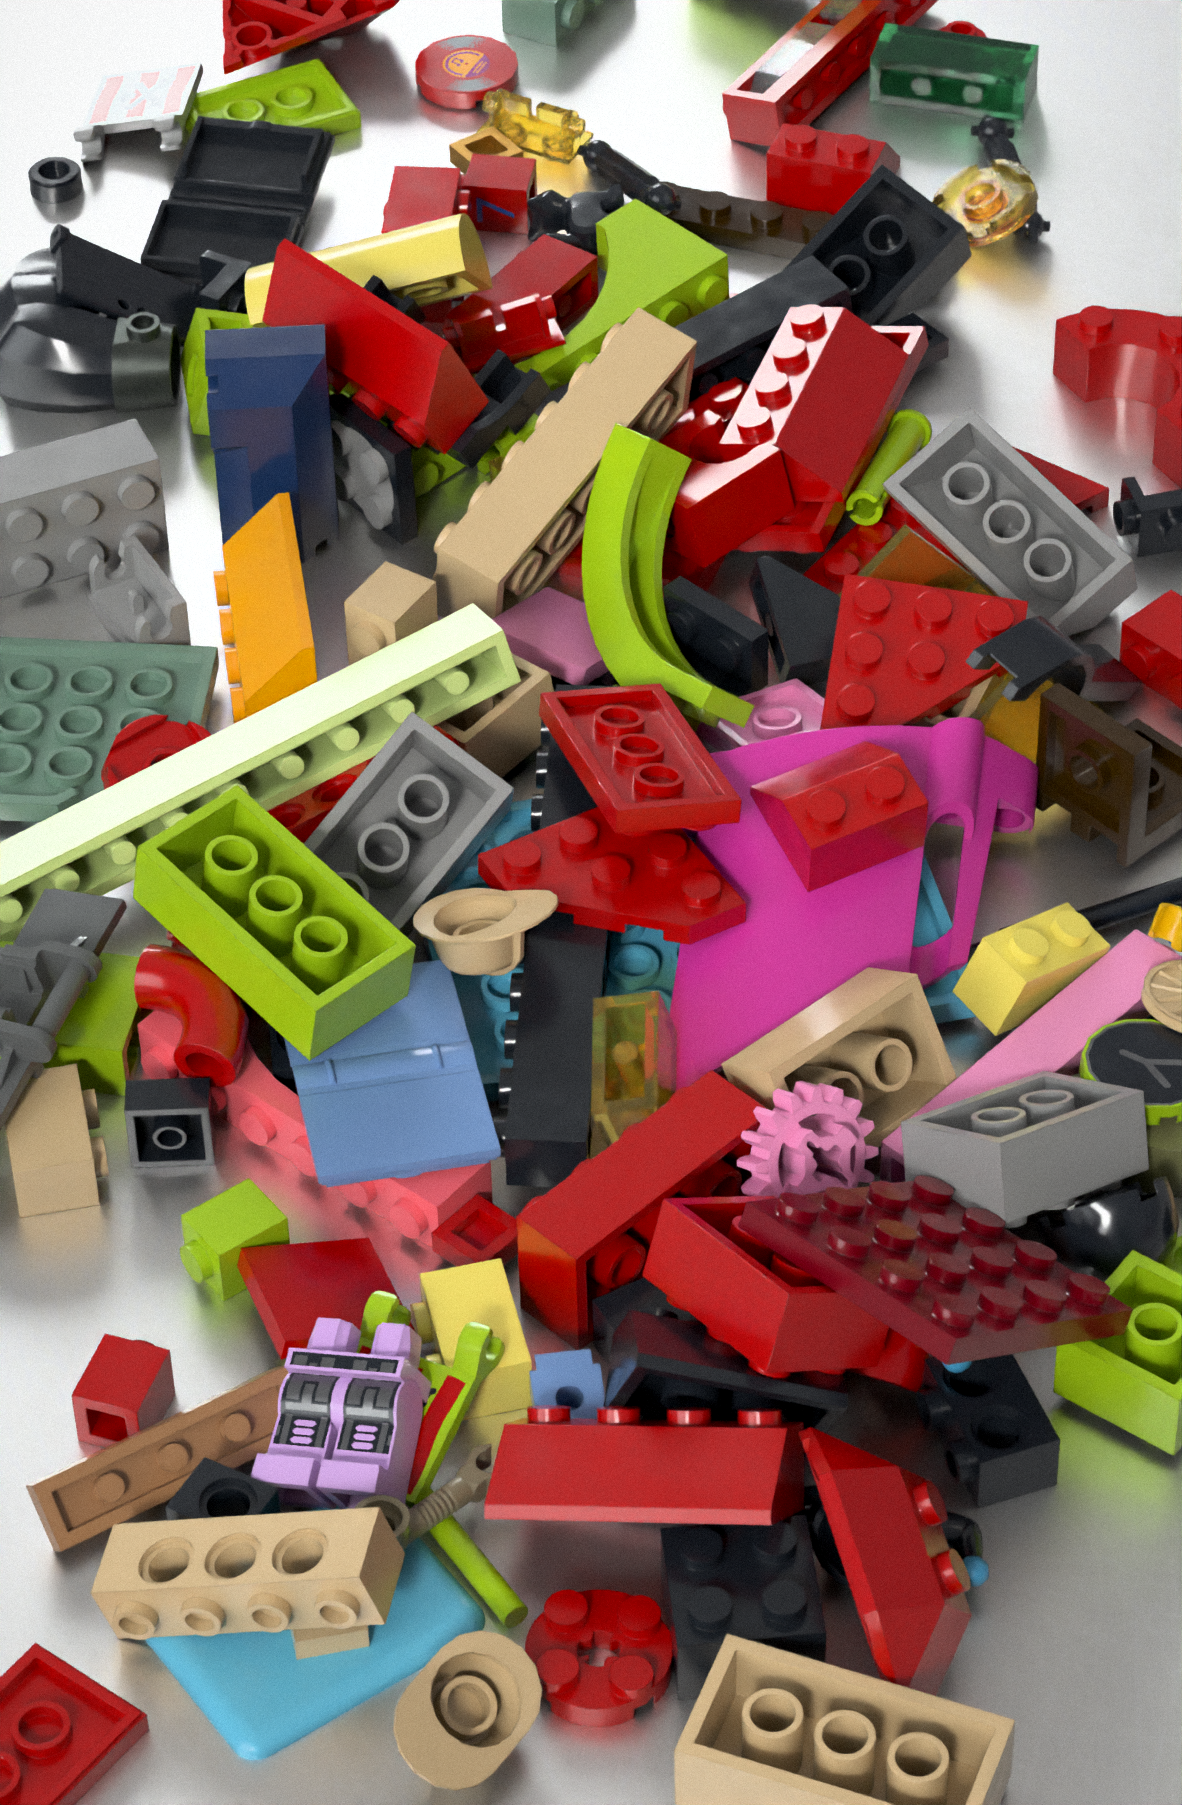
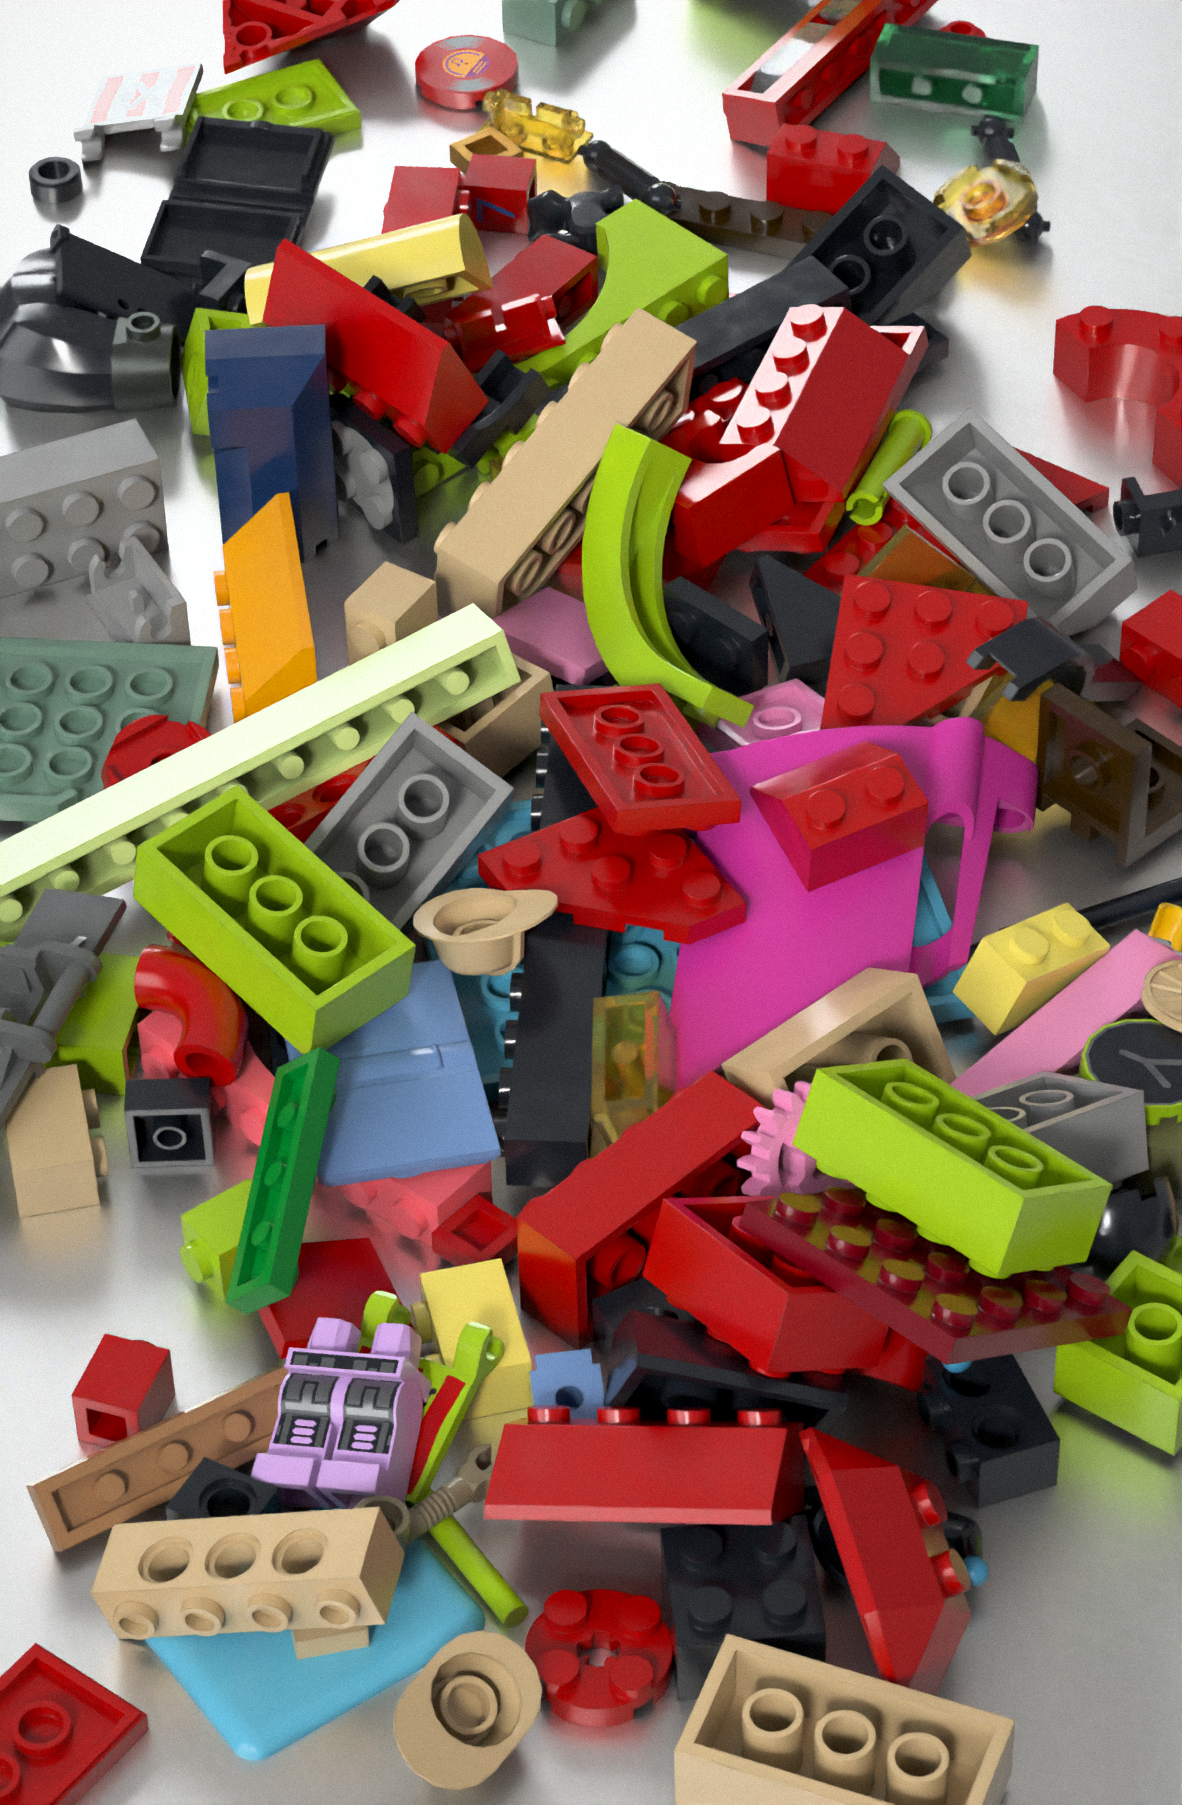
none -> green plate [225,1047,341,1315]
none -> lime brick [792,1058,1113,1279]

